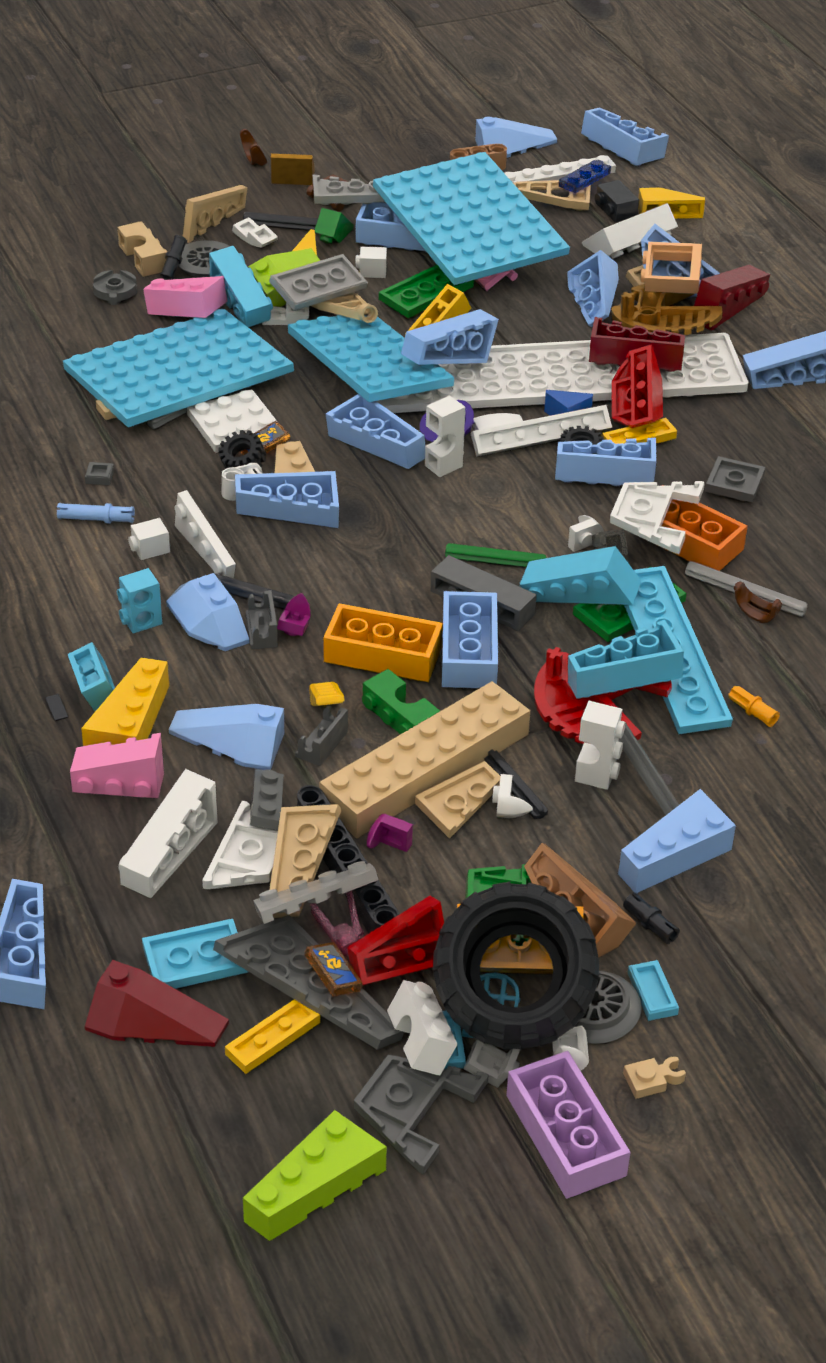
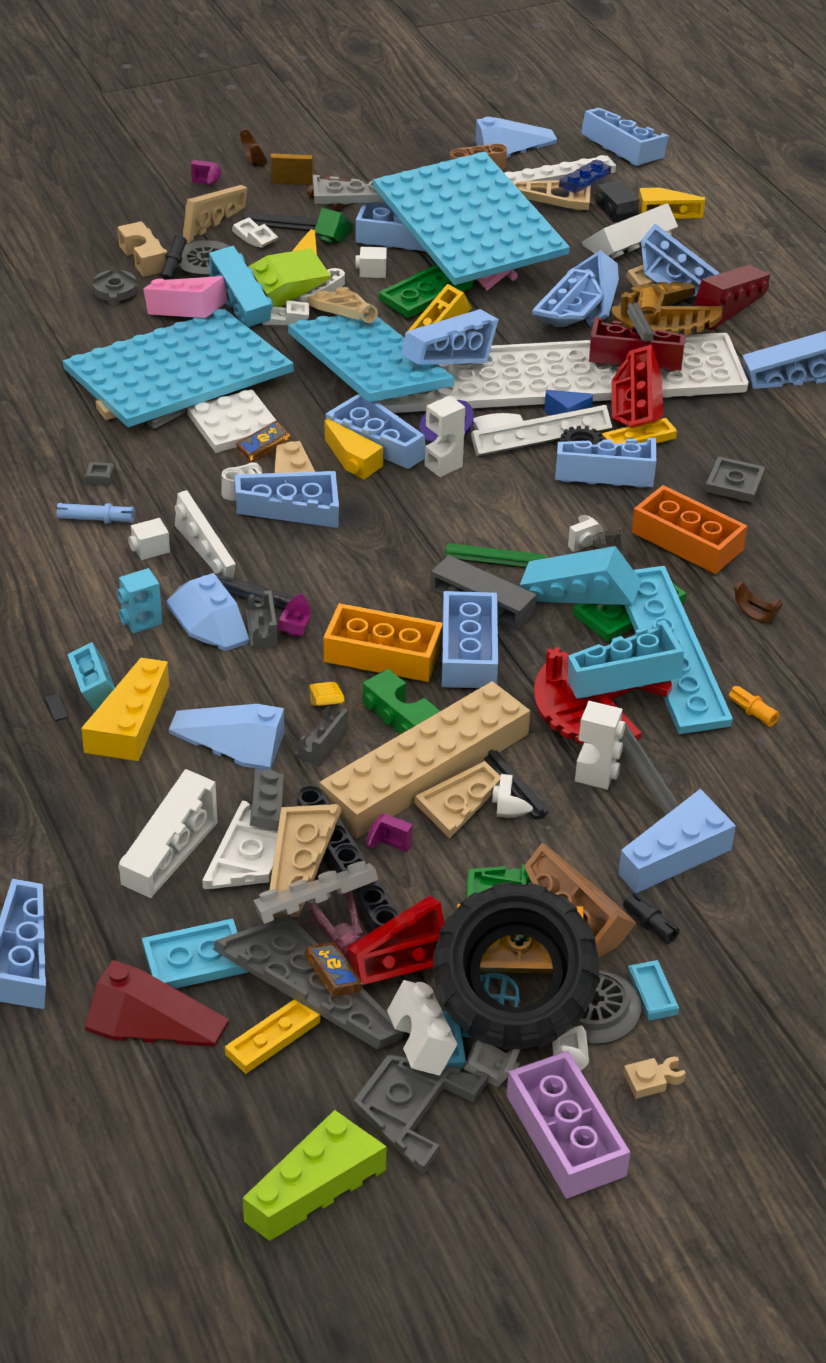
bright pink wedge [70,733,164,798] -> none
black tyre [218,430,266,472] -> none
light grey tile [269,254,368,311] -> none
white wing [610,481,704,554] -> none
light nougat window [641,242,702,294] -> none
light grey axle [685,561,808,617] -> none
none -> magenta plate [191,160,222,187]
none -> yellow slope [325,419,383,480]
none -> light blue wedge [532,268,603,327]
none -> dark grey axle [627,303,654,342]

